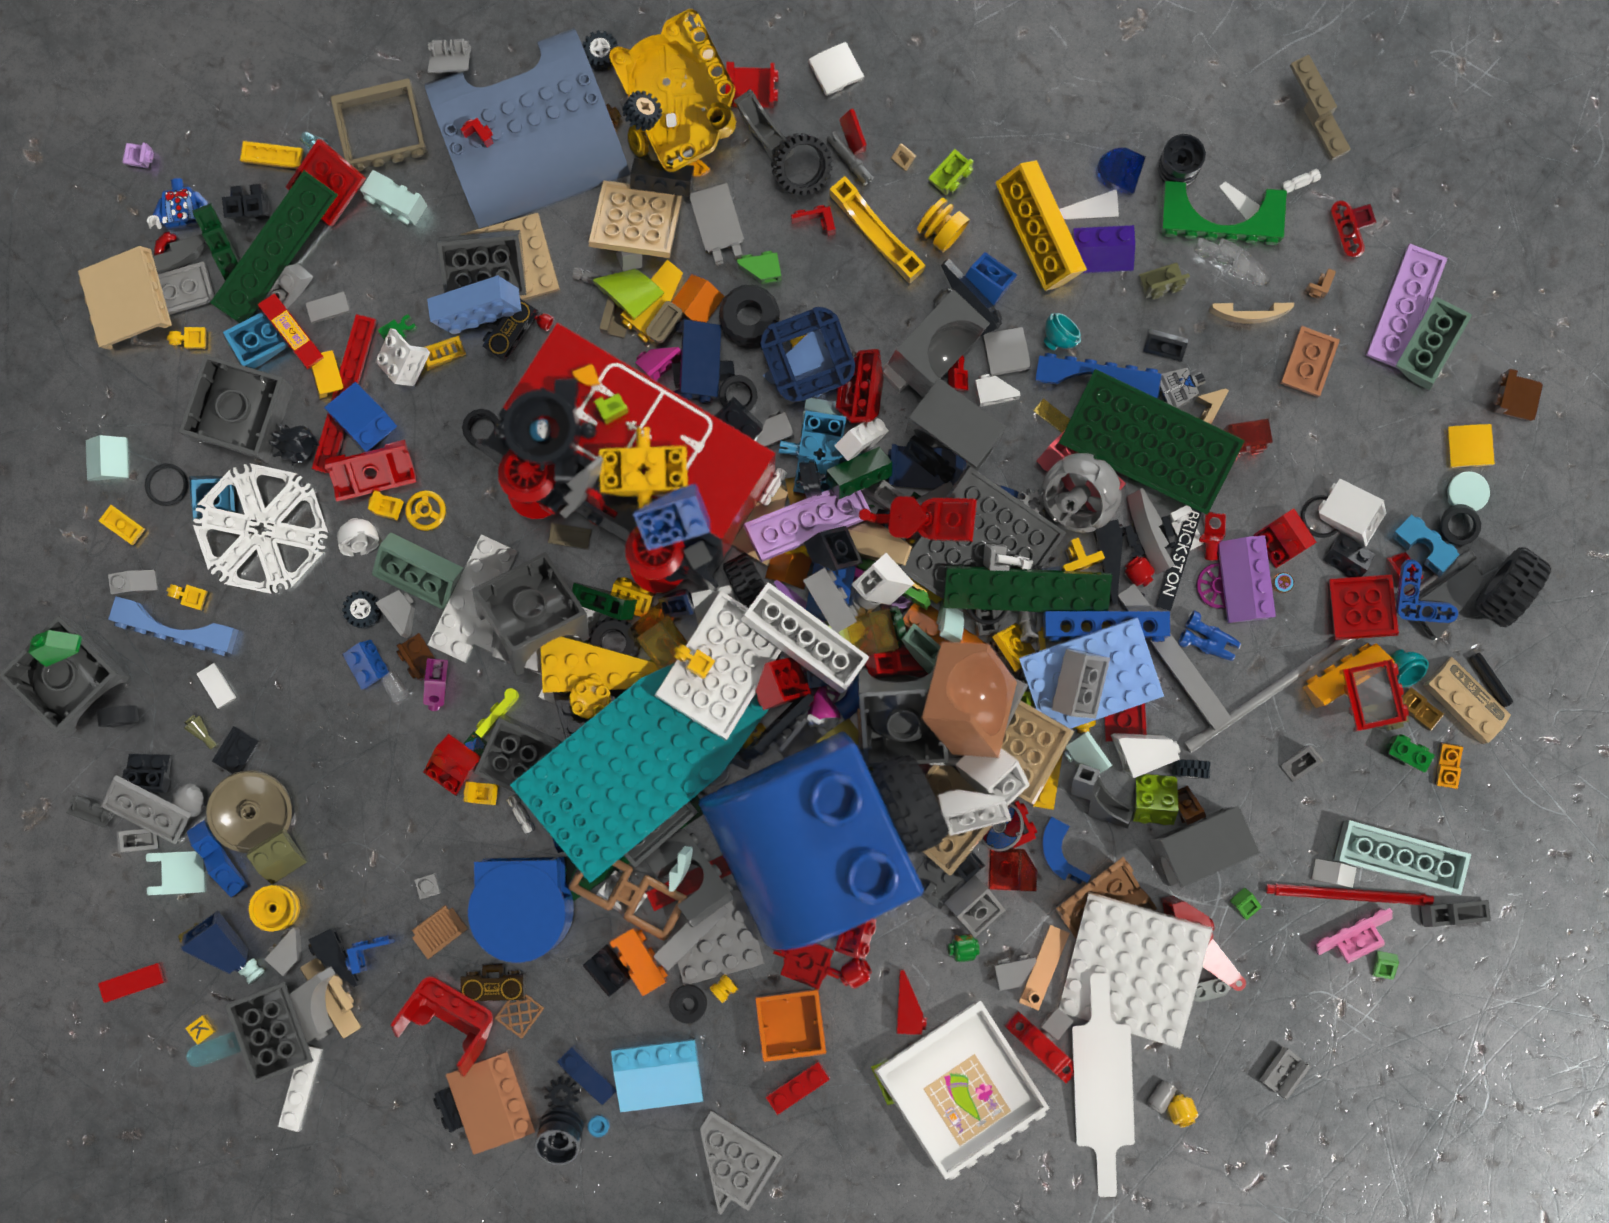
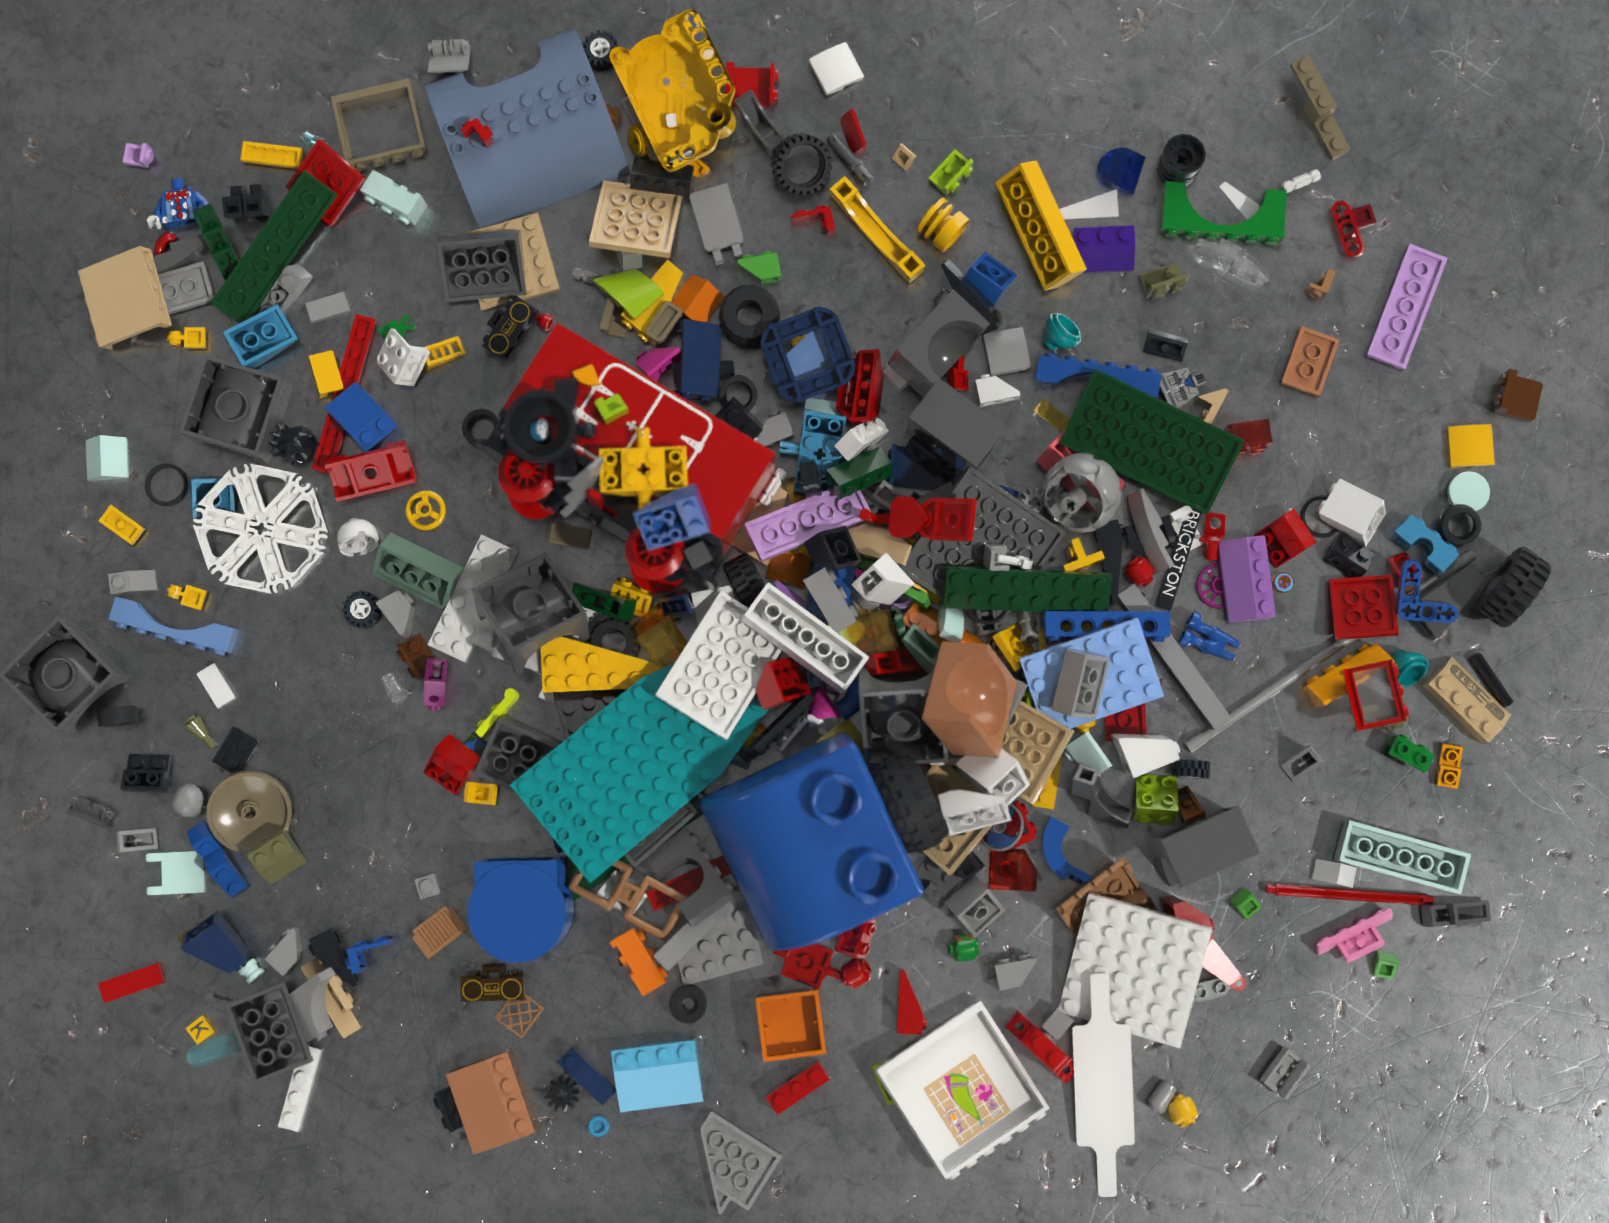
green slope [28,630,82,667] -> none
light grey tile [101,775,191,845] -> none
yellow wheel [248,885,301,932] -> none
red tile [258,293,324,370] -> none
blue bracket [342,640,390,690] -> none
yellow bracket [368,491,404,520] -> none
red windscreen [390,977,493,1077] -> none
medium blue brick [427,276,522,334] -> none
white axle [507,795,534,834] -> none
black wheel [535,1107,584,1165] -> none
yellow dish [570,679,611,719] -> none
black bracket [583,945,631,997] -> none
black wheel [622,91,662,131] -> none
light aqua slope [669,846,693,892] -> none
yellow plate [674,644,715,679] -> none
yellow wheel [709,974,738,1003] -> none
medium nougat window [857,708,864,760] -> none
light nougat piece [1019,925,1070,1011] -> none
tan slope [1209,303,1294,324] -> none
sand green slope [1396,296,1472,390] -> none
pearl gold slope [1403,687,1444,731] -> none

